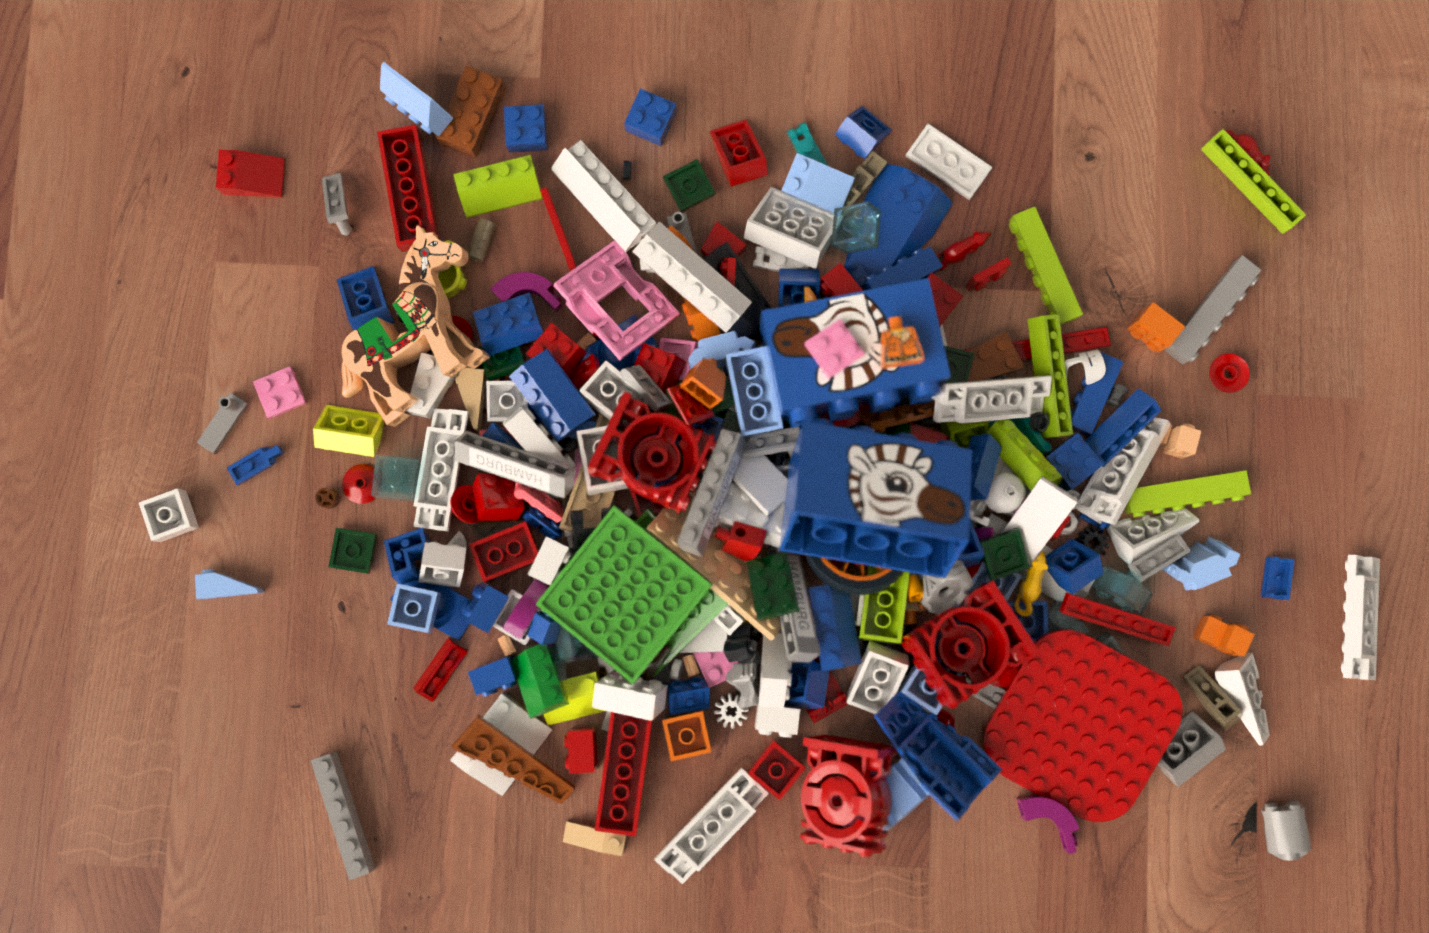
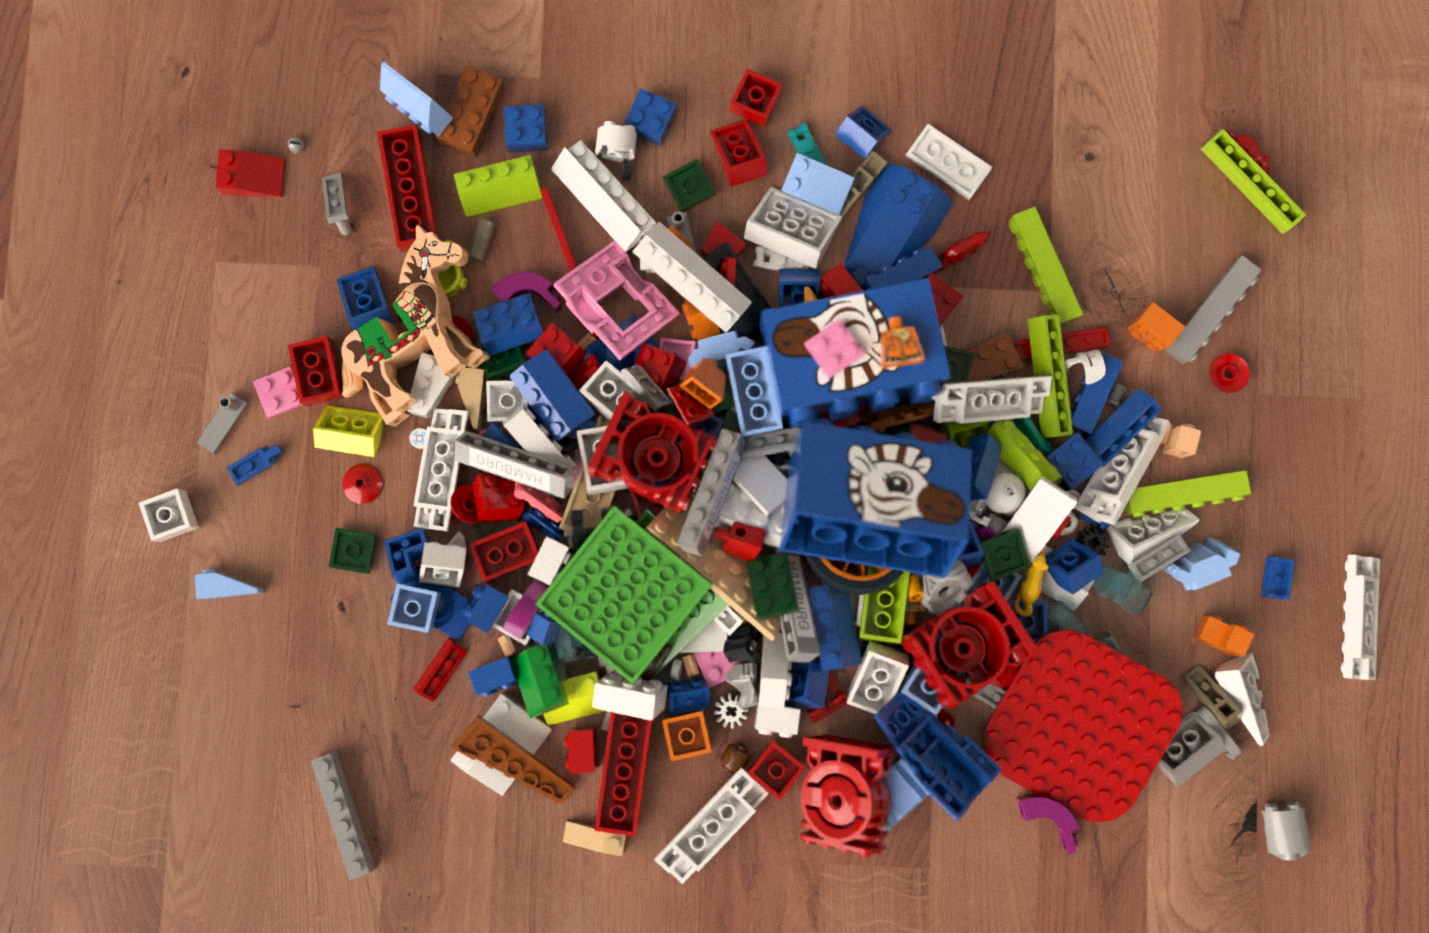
reddish brown wheel [315,488,340,509] -> none
clear light blue brick [371,455,420,502] -> none
clear light blue brick [831,202,881,254] -> none
red plate [966,257,1012,292] -> none
black tile [1030,411,1049,433] -> none
red plate [1059,592,1176,646] -> none
none -> light grey hinge [287,136,305,154]
none -> red brick [288,336,346,407]
none -> tile [409,428,426,449]
none -> white brick [595,121,637,162]
none -> reddish brown head [720,742,751,774]
none -> red brick [730,69,783,127]
none -> light grey beam [1194,706,1241,760]

